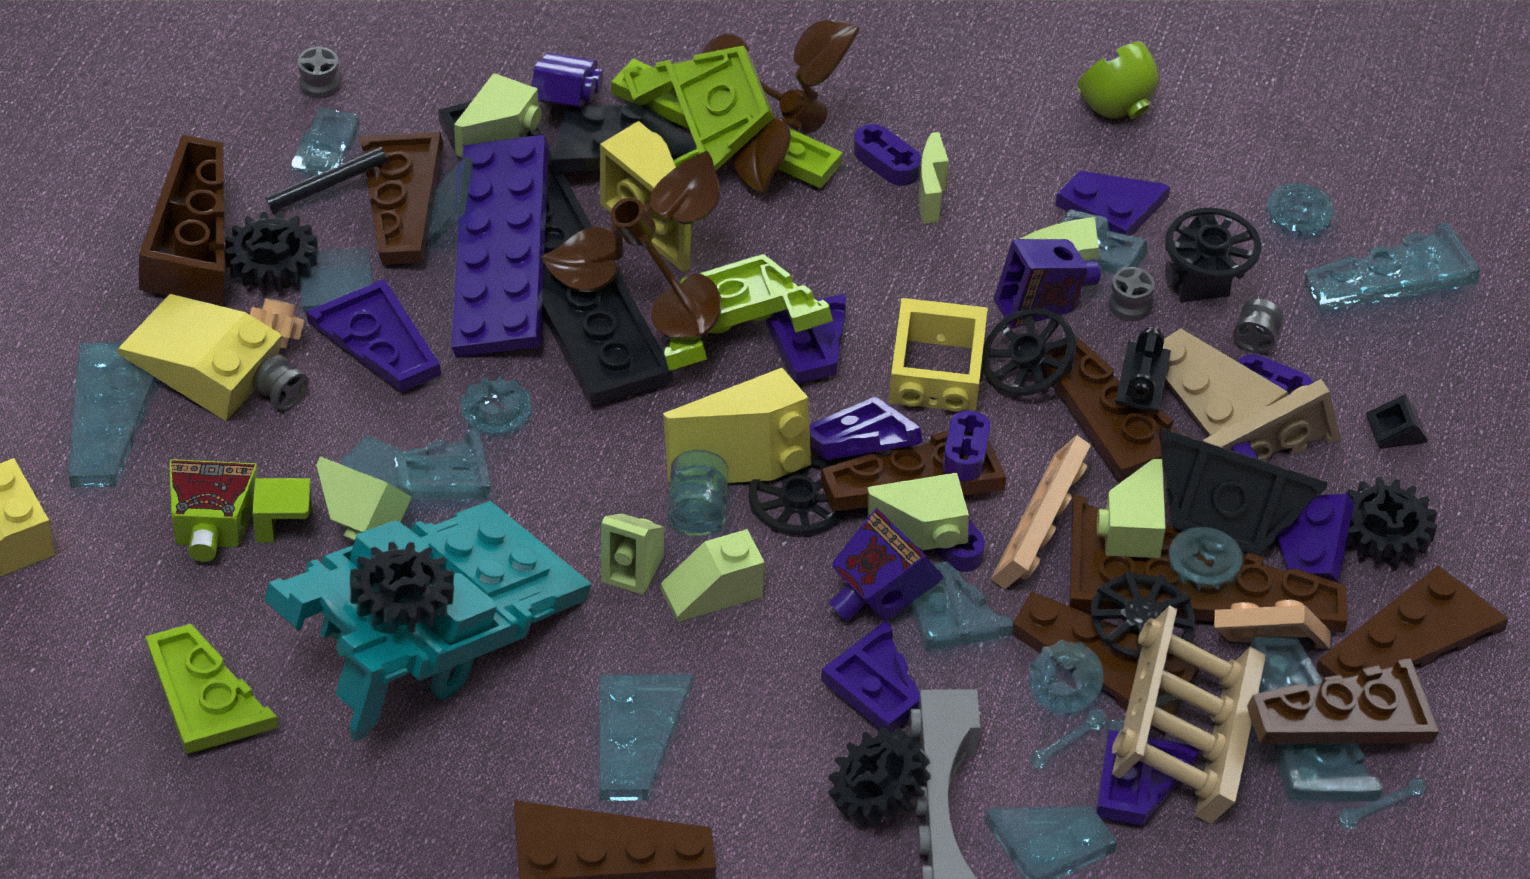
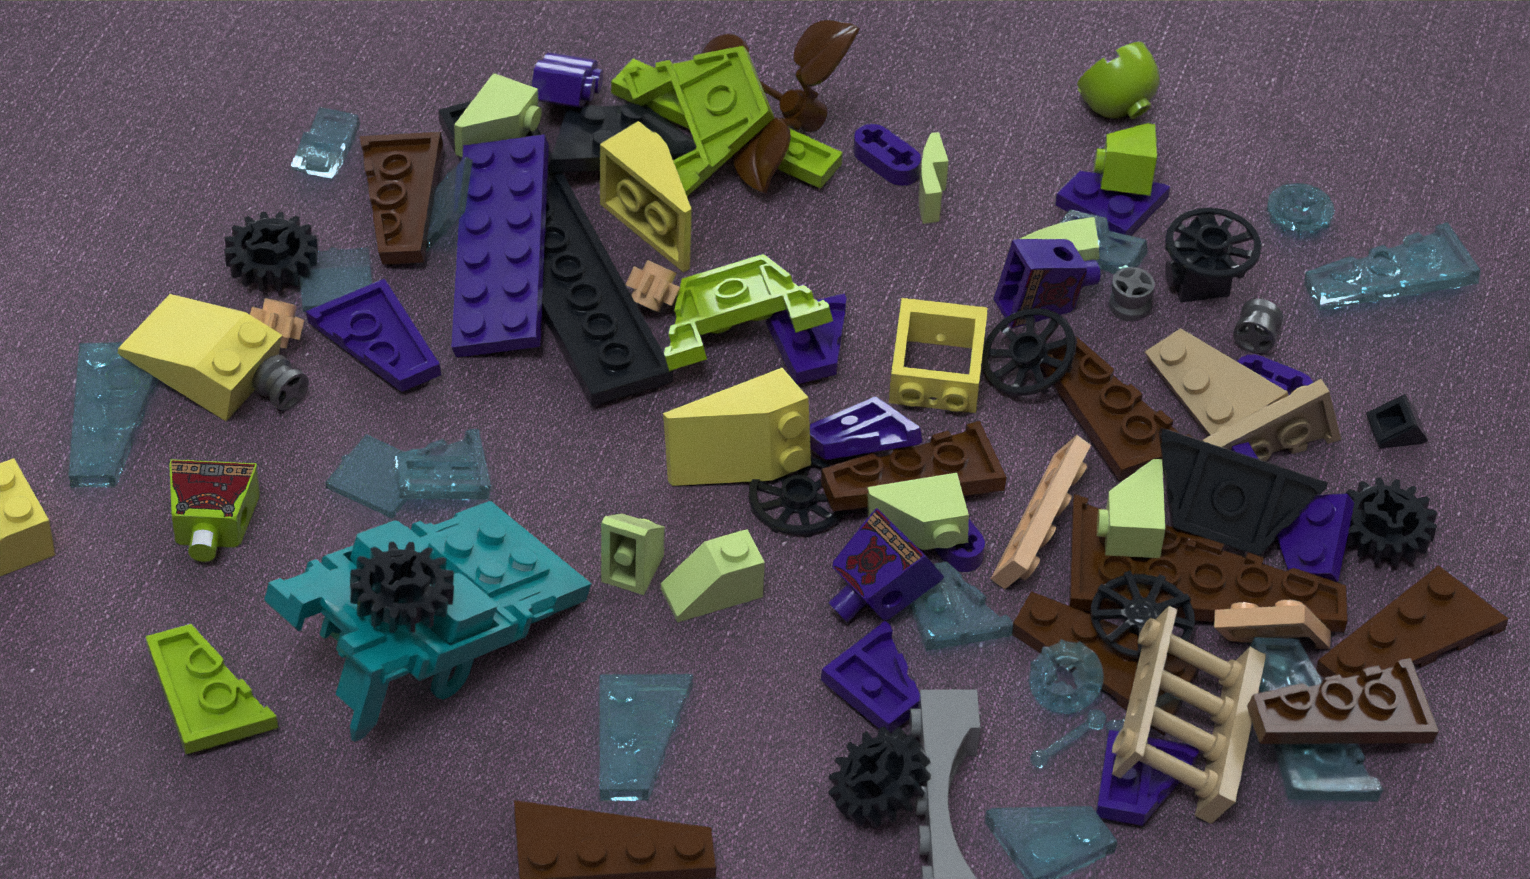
reddish brown wedge [139,135,224,307] -> none
lime panel [253,478,313,543] -> none
black bar [265,147,388,212] -> none
flat silver wheel [297,47,340,99] -> none
yellowish green slope [316,457,412,542] -> none
clear light blue gear [461,374,532,434] -> none
reddish brown plant [542,151,722,340] -> none
clear light blue wheel [667,450,729,536] -> none
dark purple beam [943,410,990,481] -> none
black hinge [1115,327,1171,413] -> none
clear light blue gear [1168,527,1243,590] -> none
clear light blue hinge [1339,777,1427,829] -> none
none -> light nougat gear [626,260,681,312]
none -> lime slope [1093,123,1157,196]

